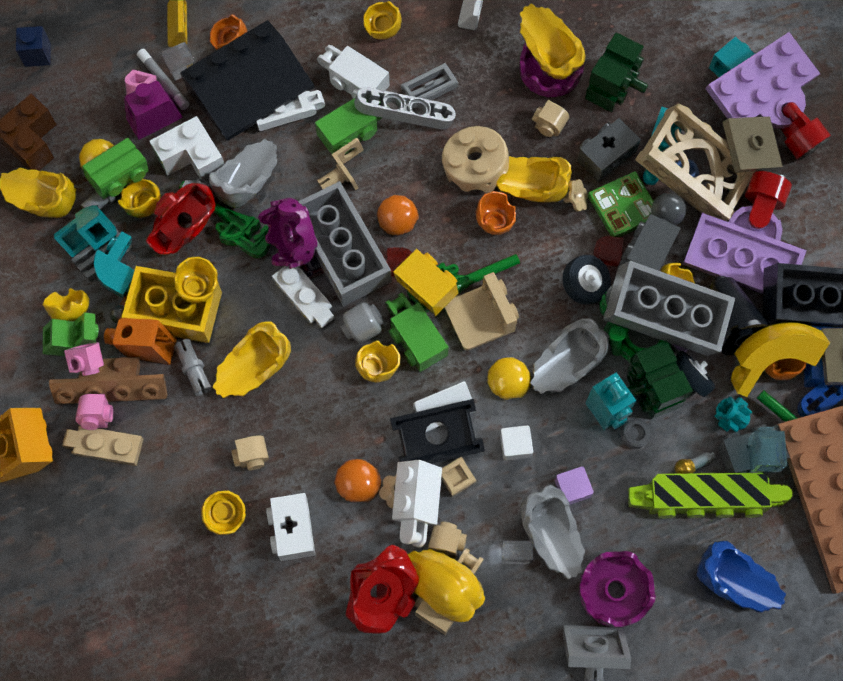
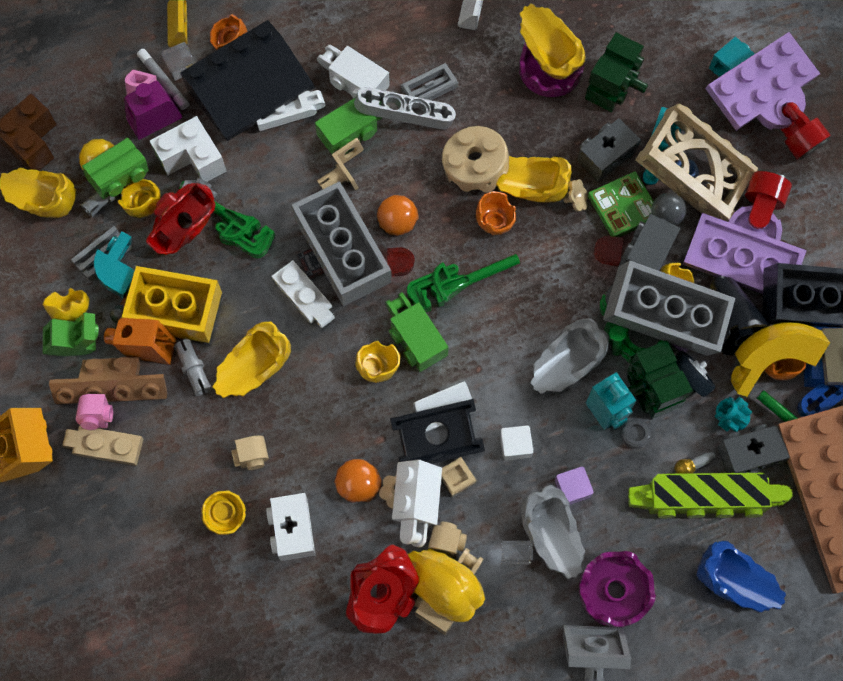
dark blue brick [16,26,51,67] -> none
teal brick [54,205,117,258] -> none
bright pink plate [64,342,104,376] -> none
yellow hair [174,256,218,303] -> none
light grey hair [209,139,278,208] -> none
magenta plate [258,198,317,269] -> none
light grey head [341,302,384,343] -> none
yellow hair [363,1,402,40] -> none
yellow brick [393,249,459,316] -> none
tan bracket [444,272,519,351] -> none
yellow hair [487,357,532,400] -> none
tan plate [532,100,569,137] -> none
black wheel [562,255,611,305] -> none
dark tan plate [722,116,783,173] -> none
clear light blue brick [748,427,787,472] -> none

